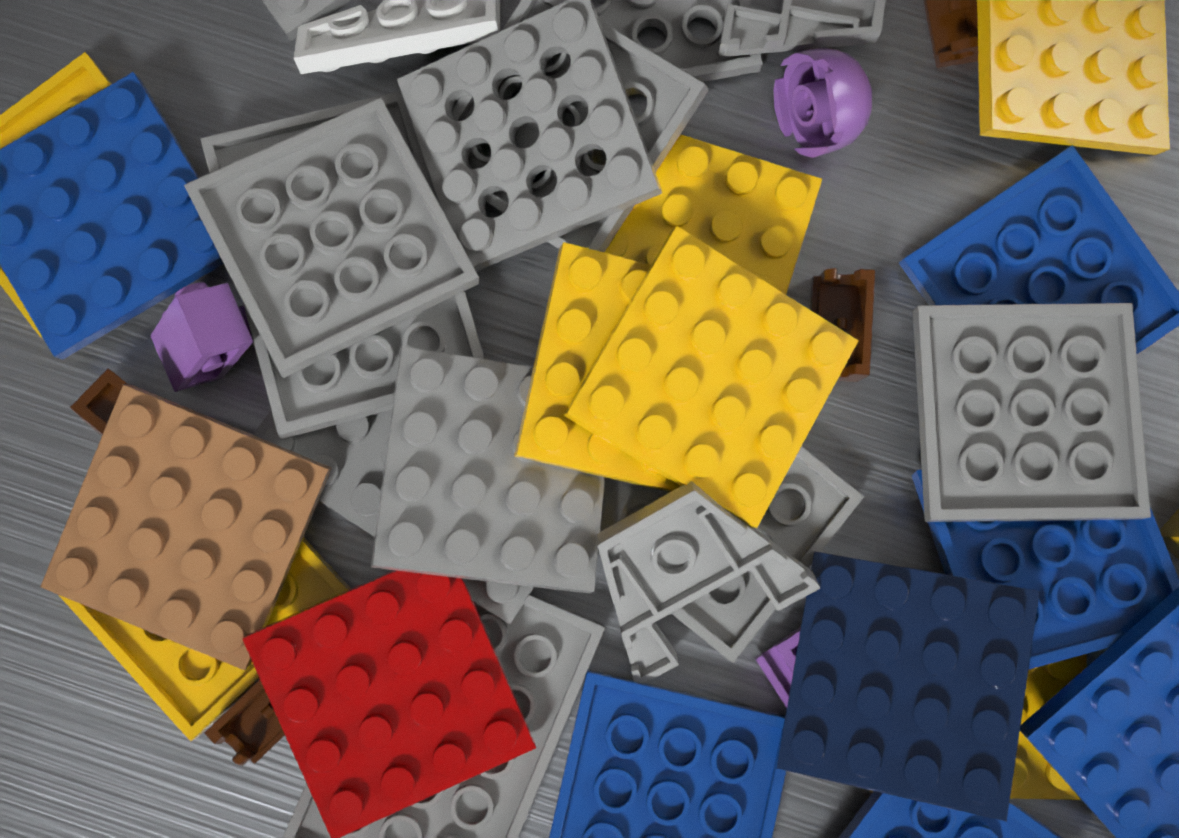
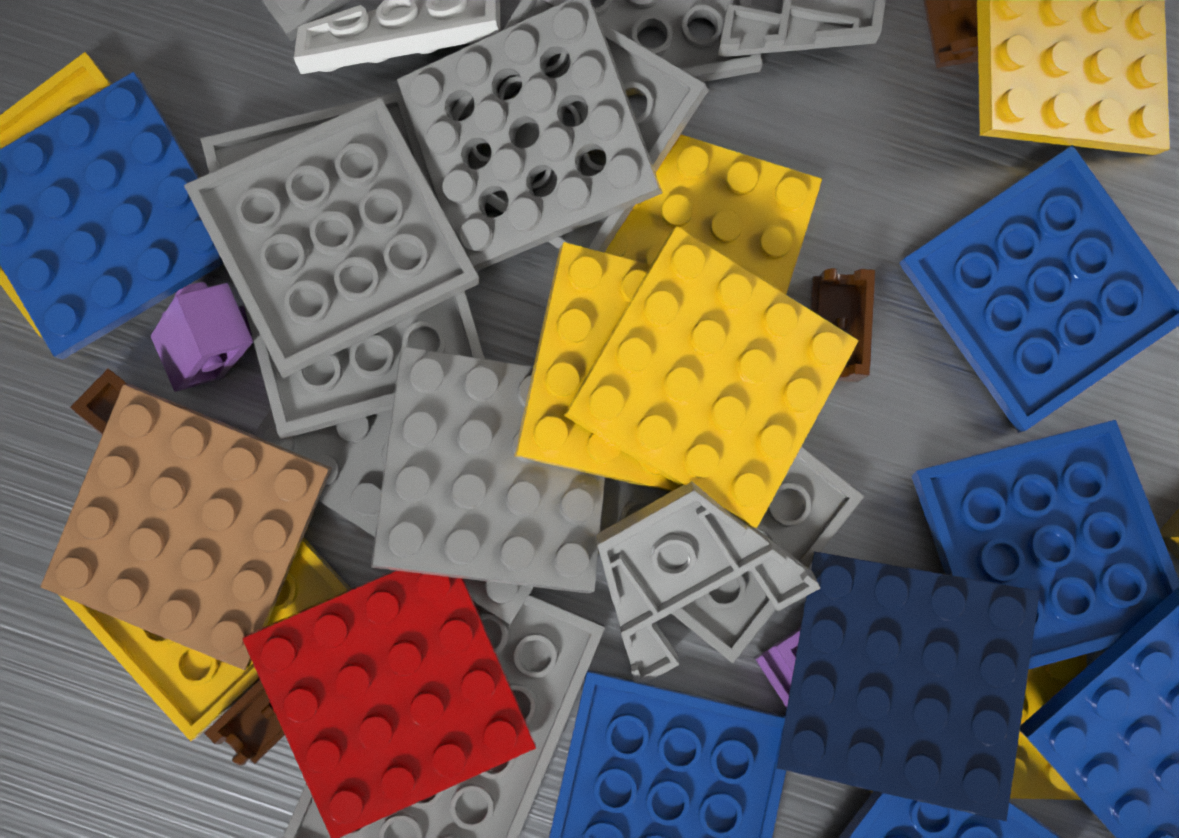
medium lavender cylinder [773,48,872,158] -> none
light grey plate [913,303,1151,522] -> none

